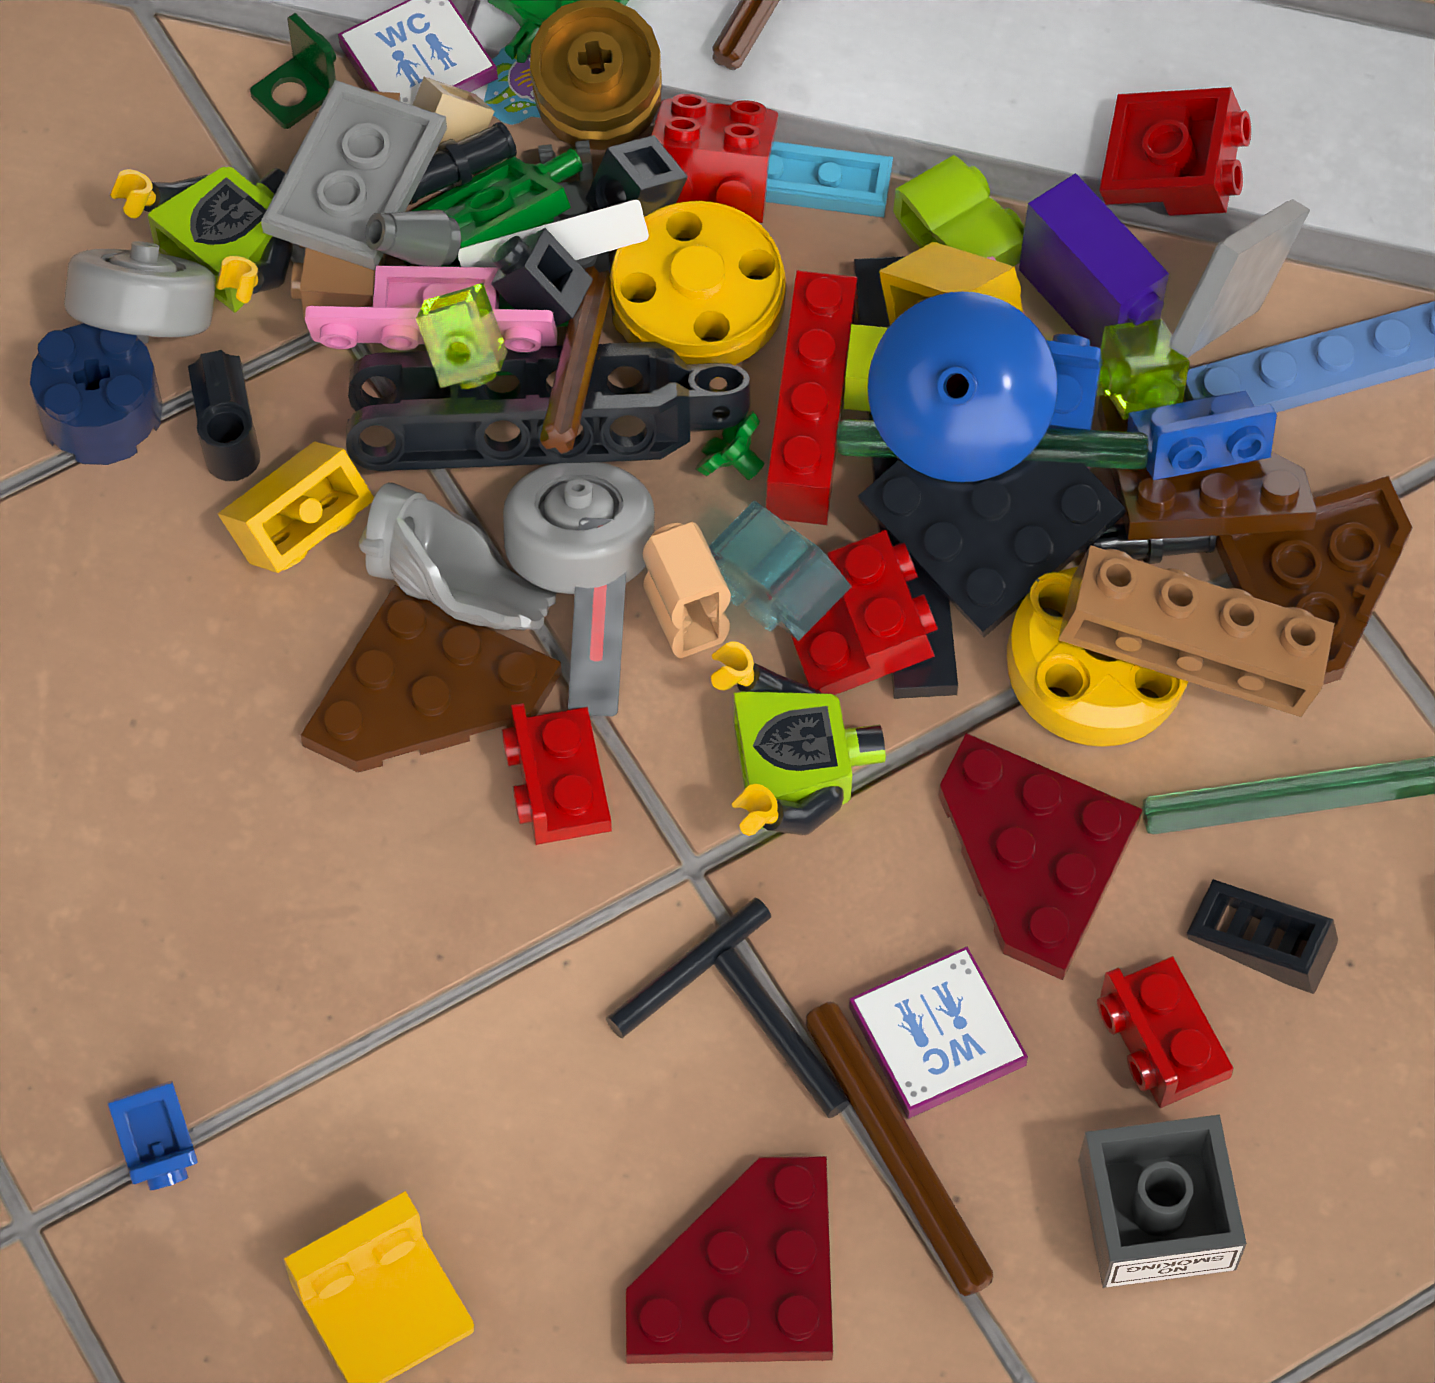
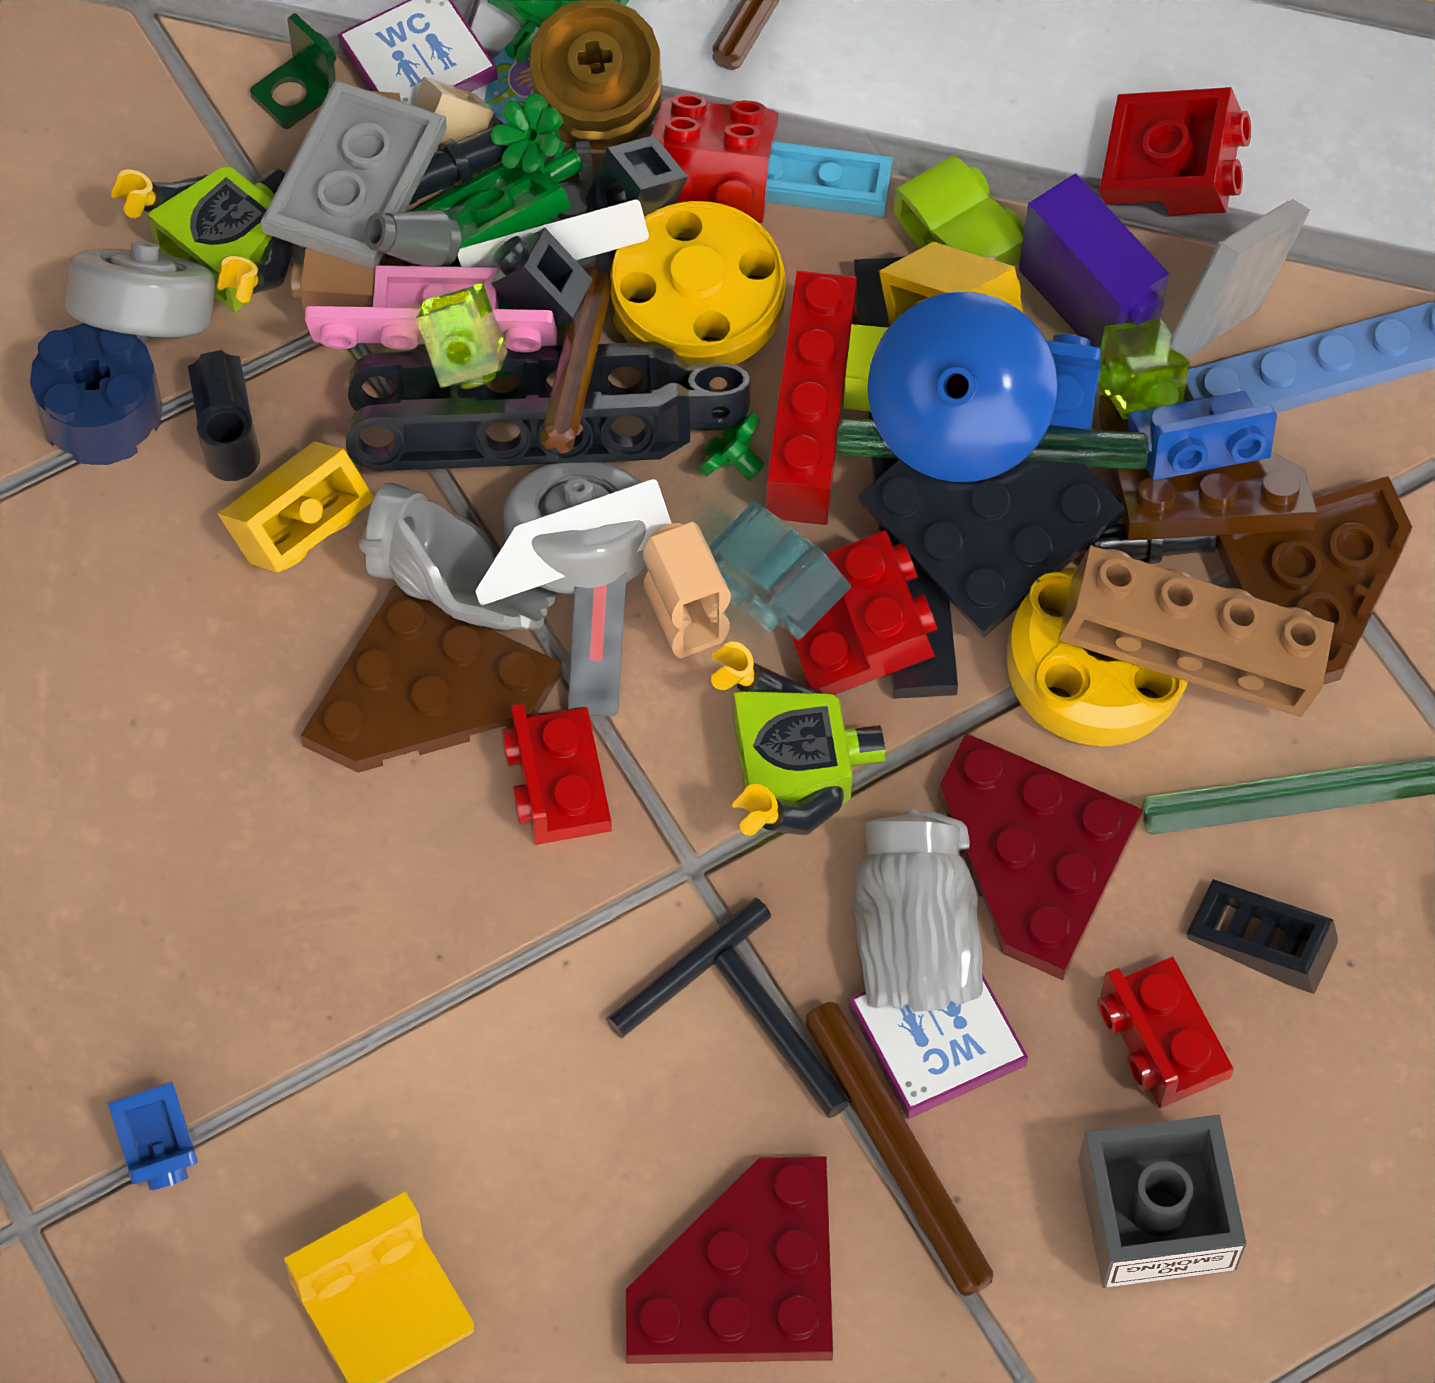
none -> white sticker [476,479,672,605]
none -> green plant [491,93,564,173]
none -> light grey hair [852,808,983,1012]

